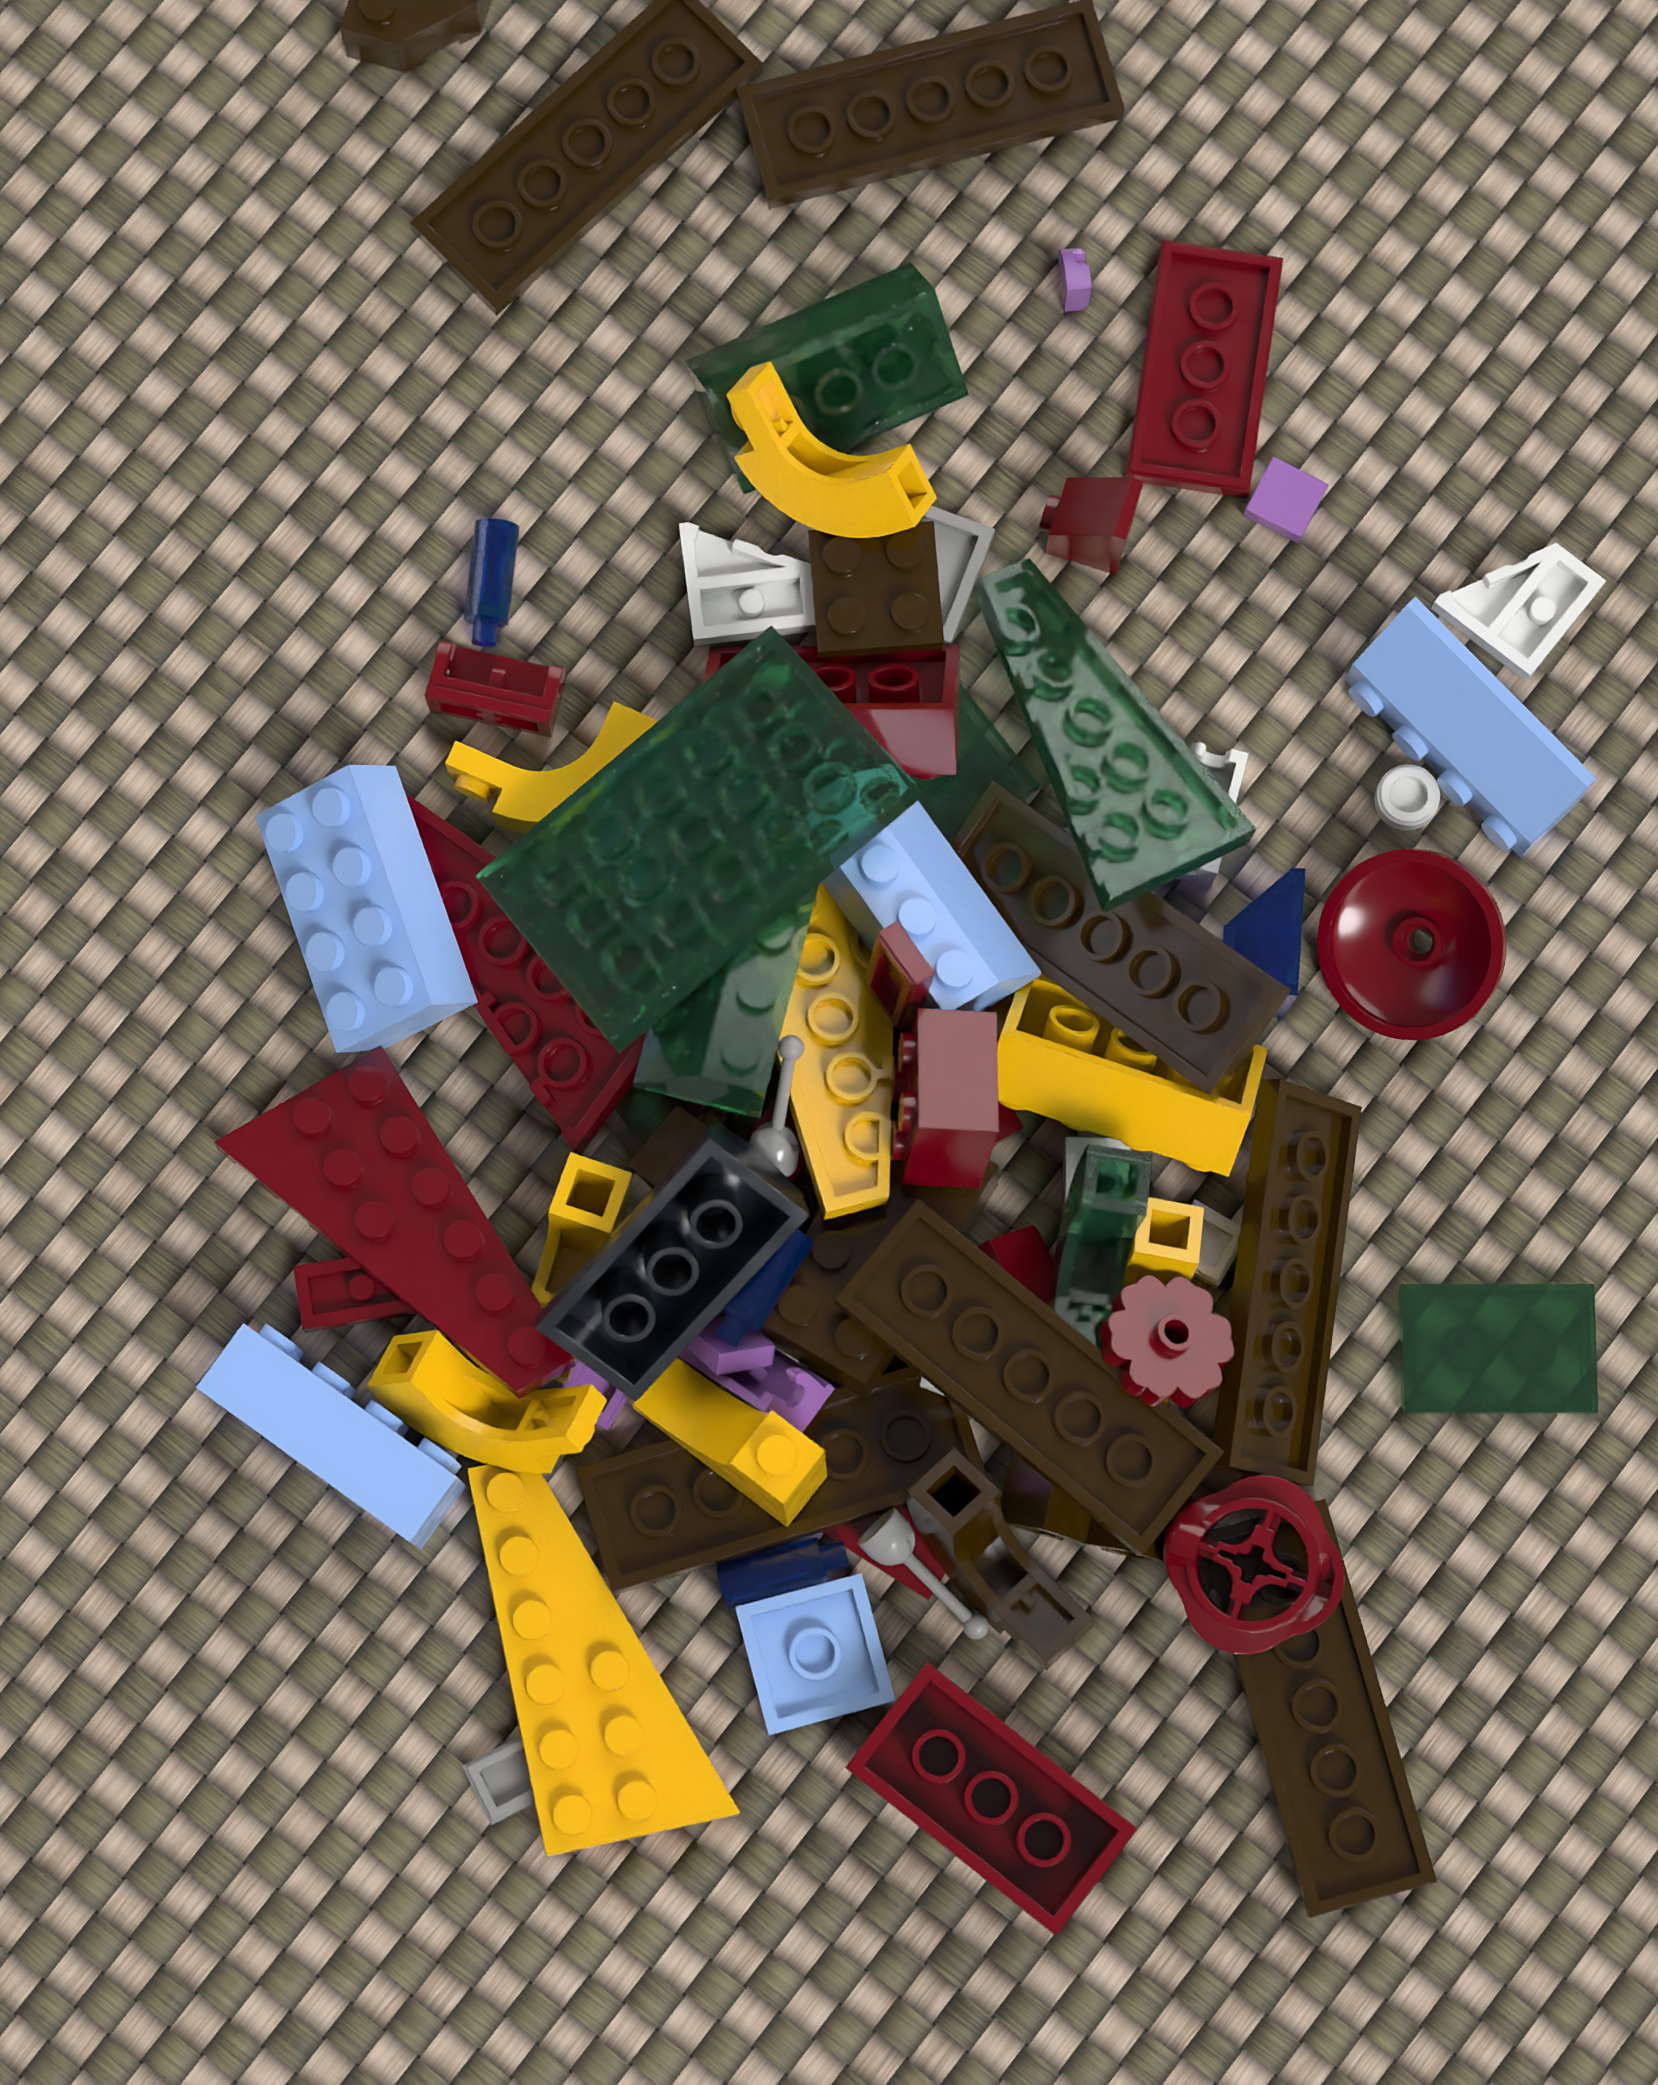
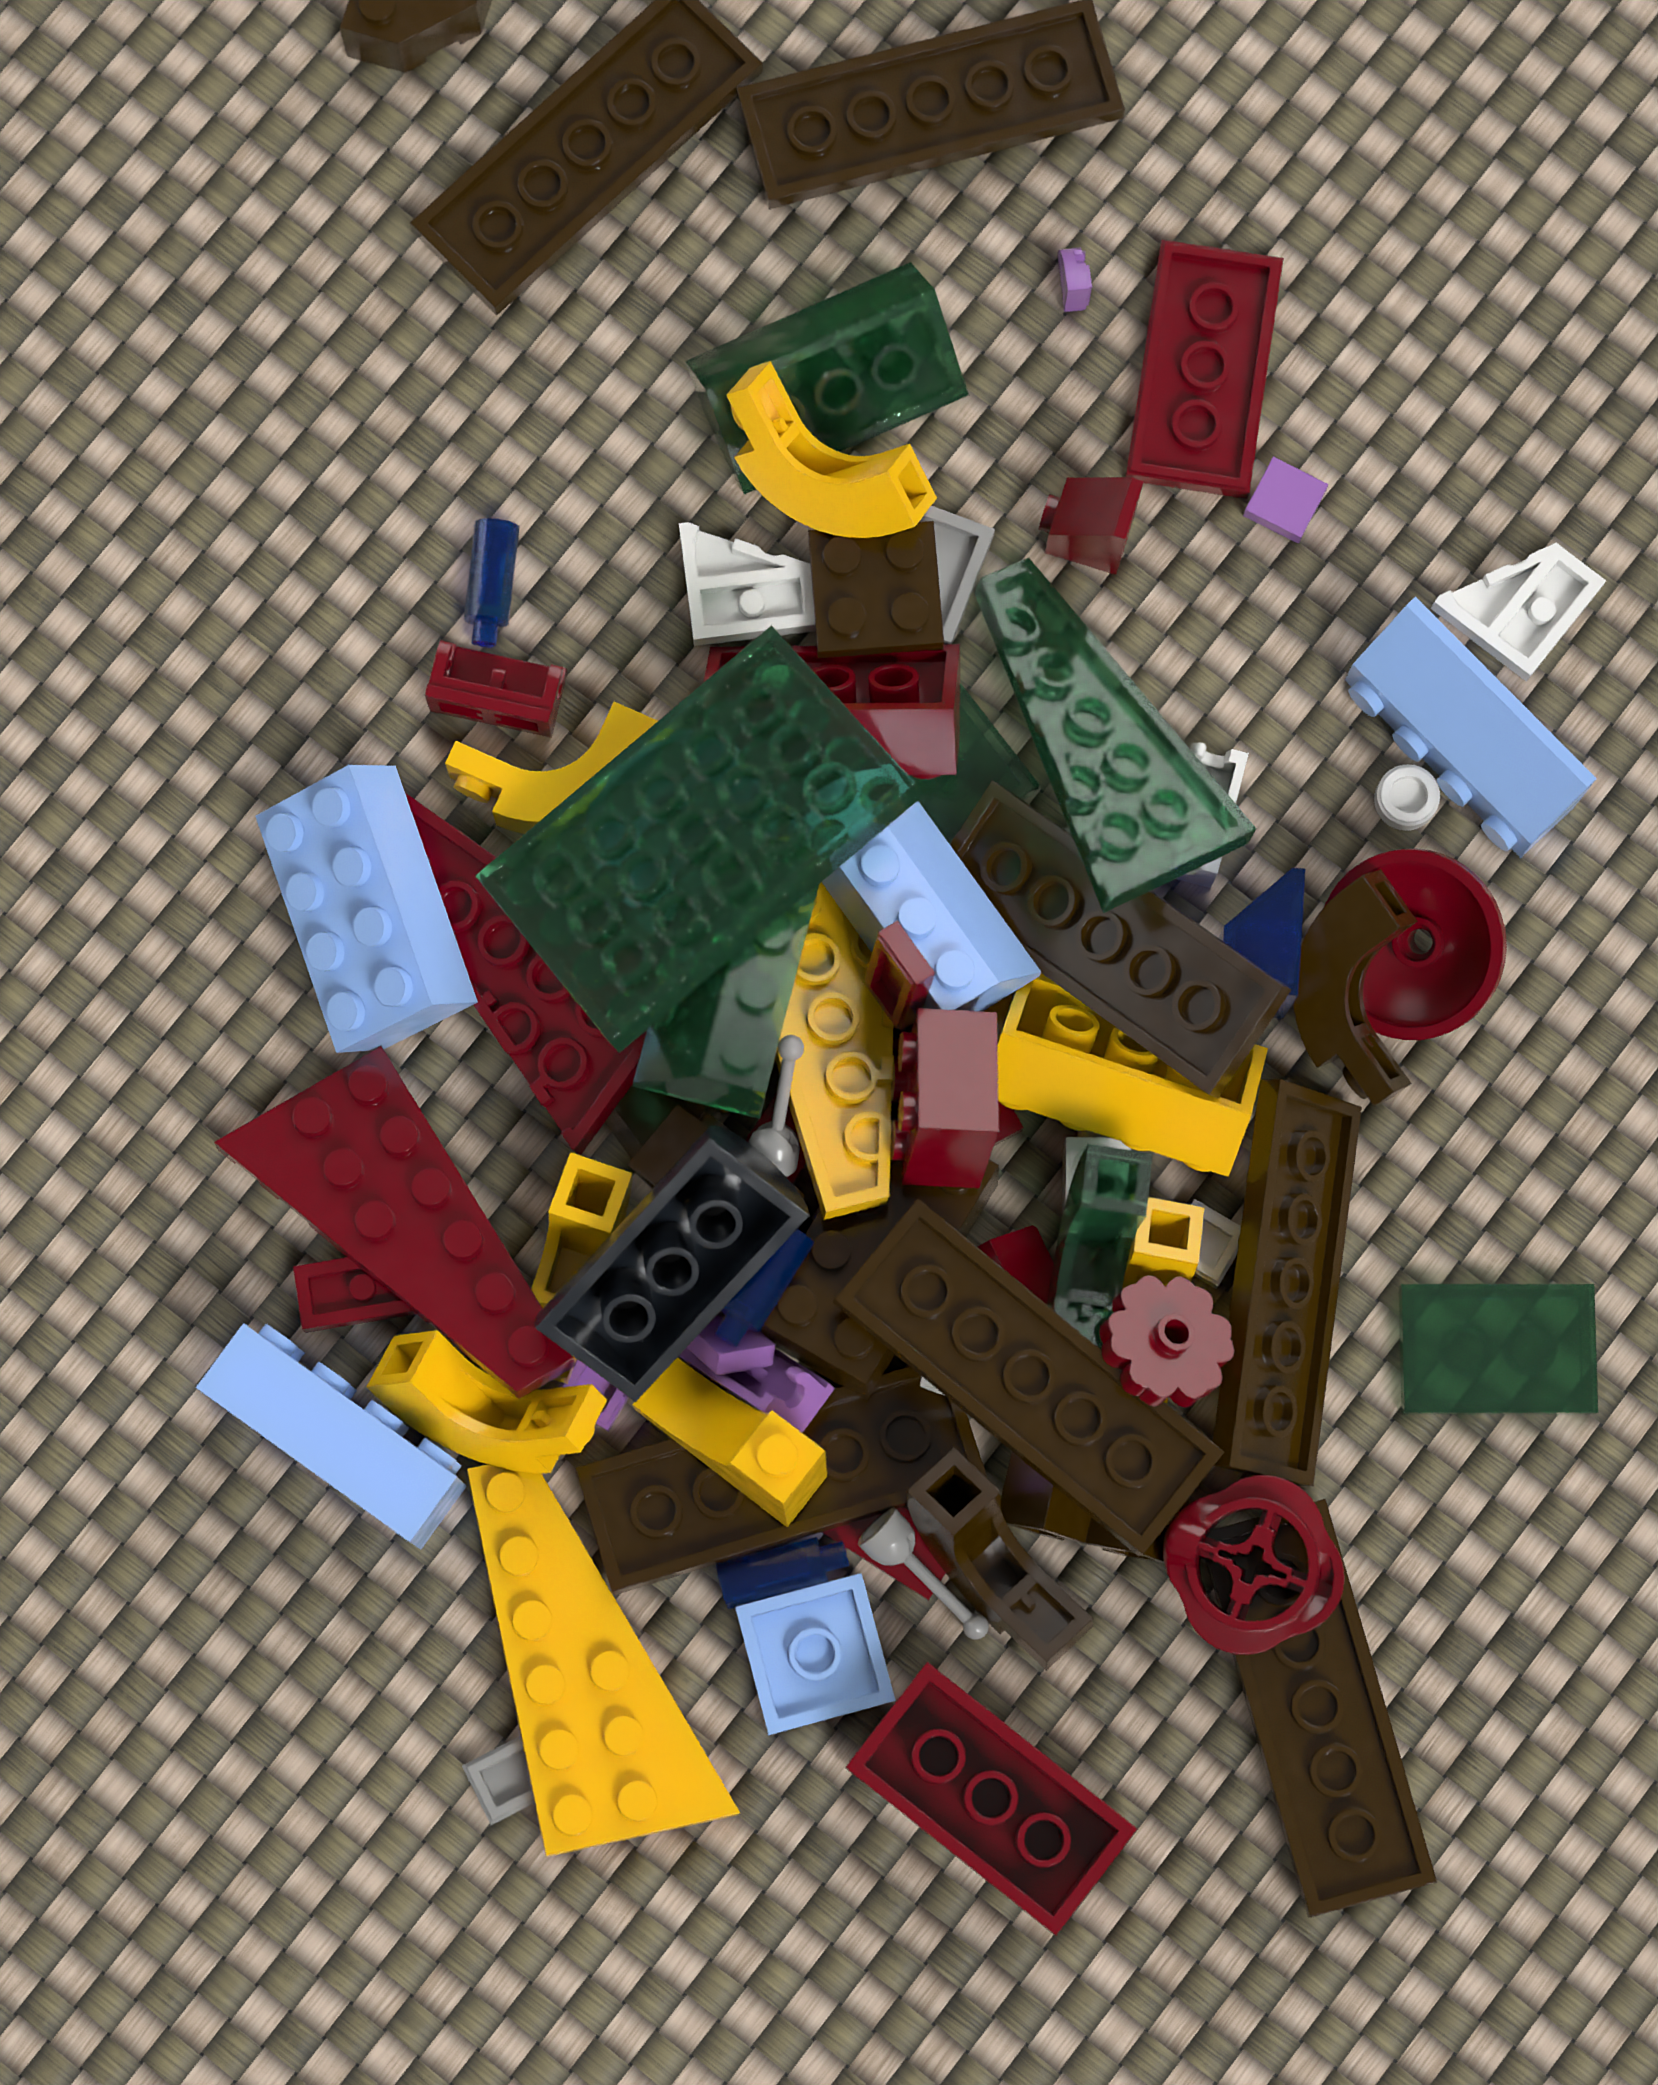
none -> dark brown arch [1293,869,1418,1106]

